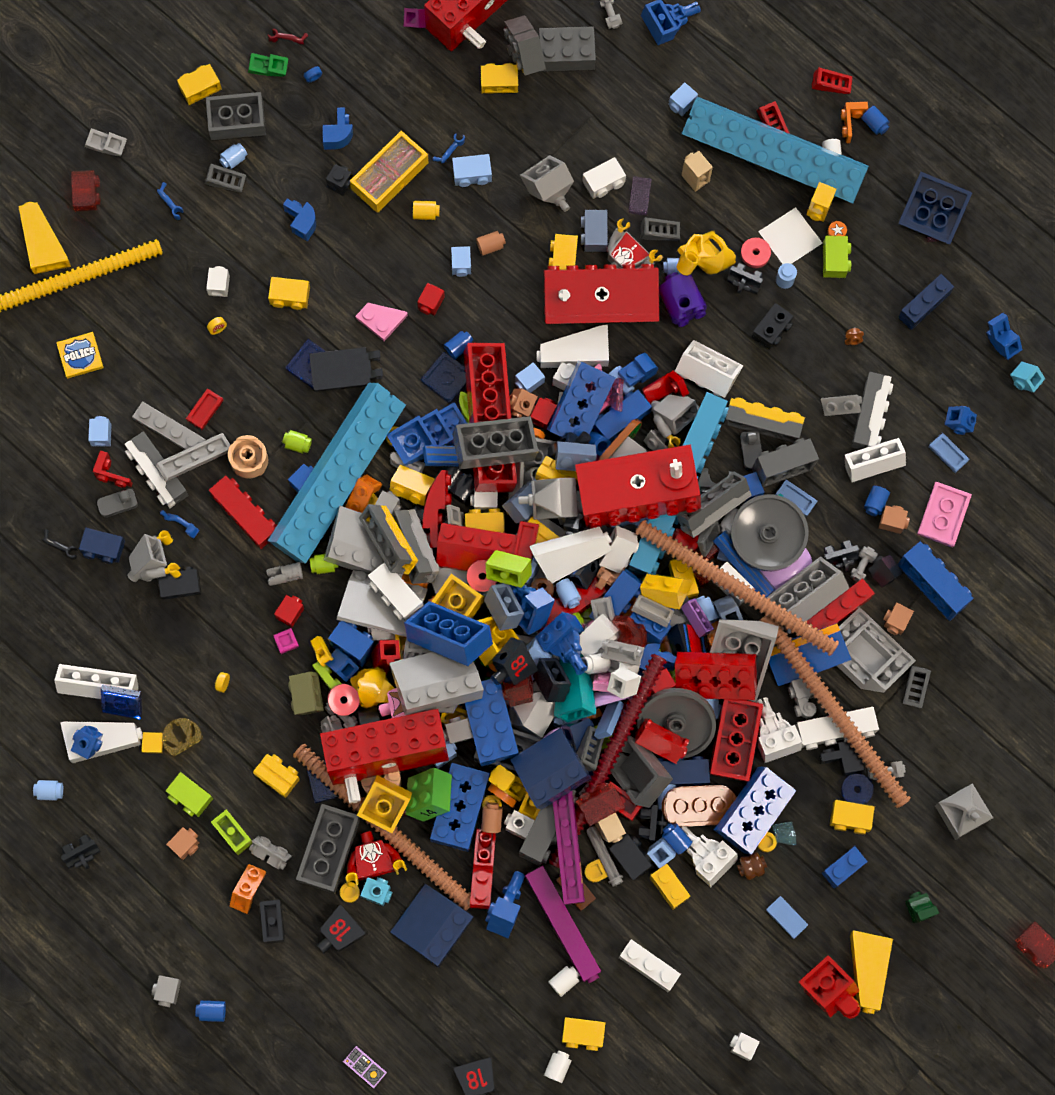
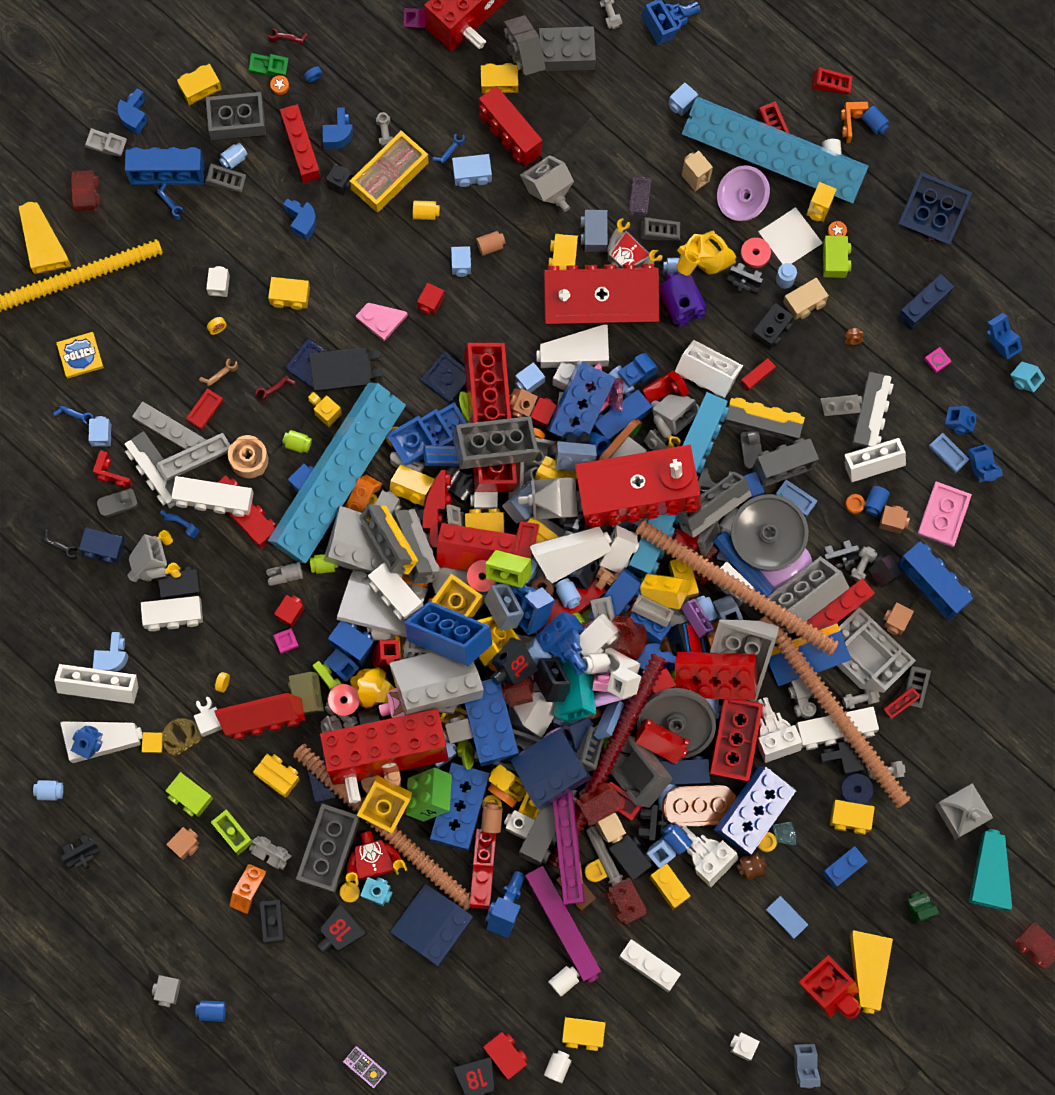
clear blue tile [100,684,142,719] -> none
yellow bar [311,636,333,667] -> none
blue brick [444,331,473,359] -> none
white brick [582,157,626,199] -> none
light grey hinge [601,639,645,666] -> none
none -> blue piece [53,406,94,426]
none -> light blue brick [93,632,128,672]
none -> blue brick [118,89,148,135]
none -> blue brick [125,147,205,185]
none -> white brick [141,596,203,631]
none -> white brick [171,476,254,517]
none -> white brick [194,697,222,737]
none -> medium nougat piece [199,359,238,386]
none -> red slope [214,693,305,740]
none -> dark red piece [255,376,296,401]
none -> orange tile [270,75,289,95]
none -> red brick [280,104,321,184]
none -> yellow brick [308,392,342,427]
none -> light grey bar [376,112,393,148]
none -> lime plate [456,740,474,770]
none -> red brick [479,86,542,167]
none -> red brick [483,1032,527,1080]
none -> clear red brick [606,878,648,926]
none -> lavender dish [717,166,770,221]
none -> red piece [741,358,776,391]
none -> tan brick [783,278,829,320]
none -> sand blue brick [794,1044,820,1088]
none -> light grey bar [842,689,880,709]
none -> orange tile [845,494,865,514]
none -> red piece [883,686,920,719]
none -> dark pink tile [924,347,951,373]
none -> blue brick [968,444,1003,482]
none -> teal slope [969,829,1012,912]

